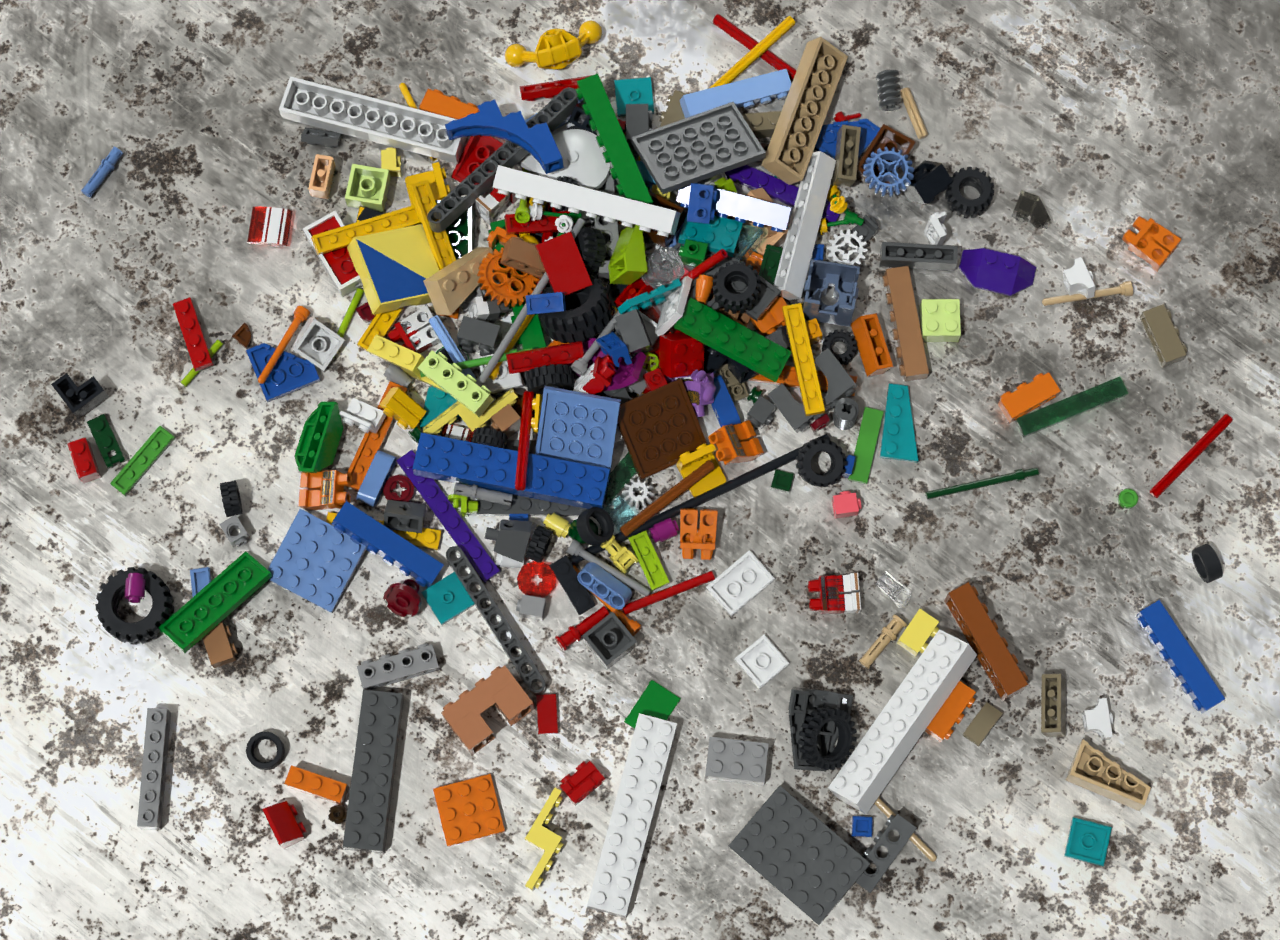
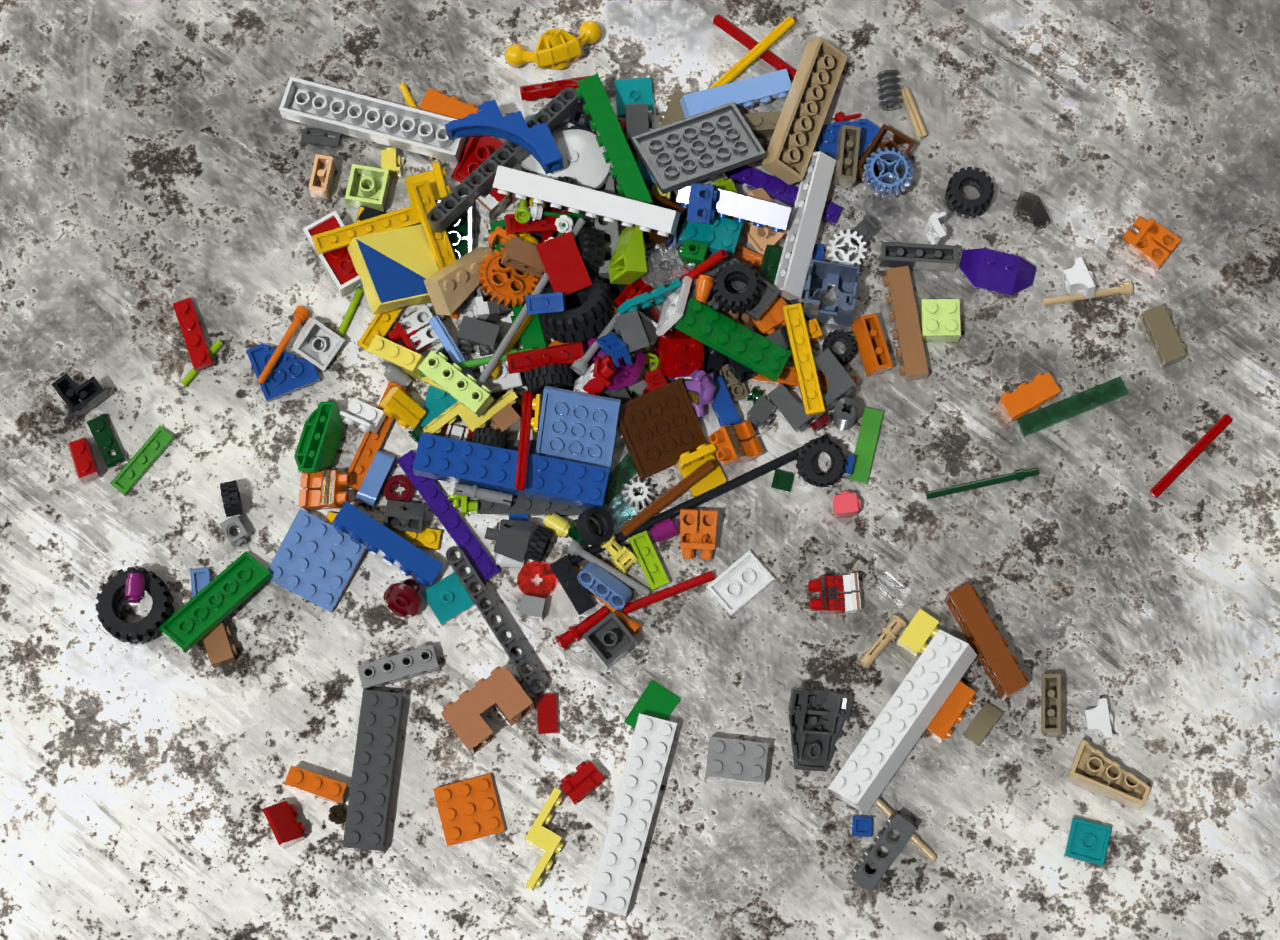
medium blue pin [81,147,124,198] -> none
light grey brick [137,708,171,830] -> none
reddish brown tile [232,322,252,349] -> none
black tyre [246,731,285,770] -> none
clear red slope [247,207,293,247] -> none
dark red tile [356,302,376,323] -> none
dark grey plate [728,785,871,925] -> none
clear light blue slope [734,224,763,262] -> none
white tile [734,634,790,689] -> none
black tyre [798,707,857,770] -> none
yellow plant [818,185,864,235] -> none
teal wing [880,383,918,463] -> none
black brick [903,160,953,204] -> none
bright green tile [1118,489,1138,509] -> none
blue brick [1136,600,1225,714] -> none
black tyre [1192,544,1223,583] -> none

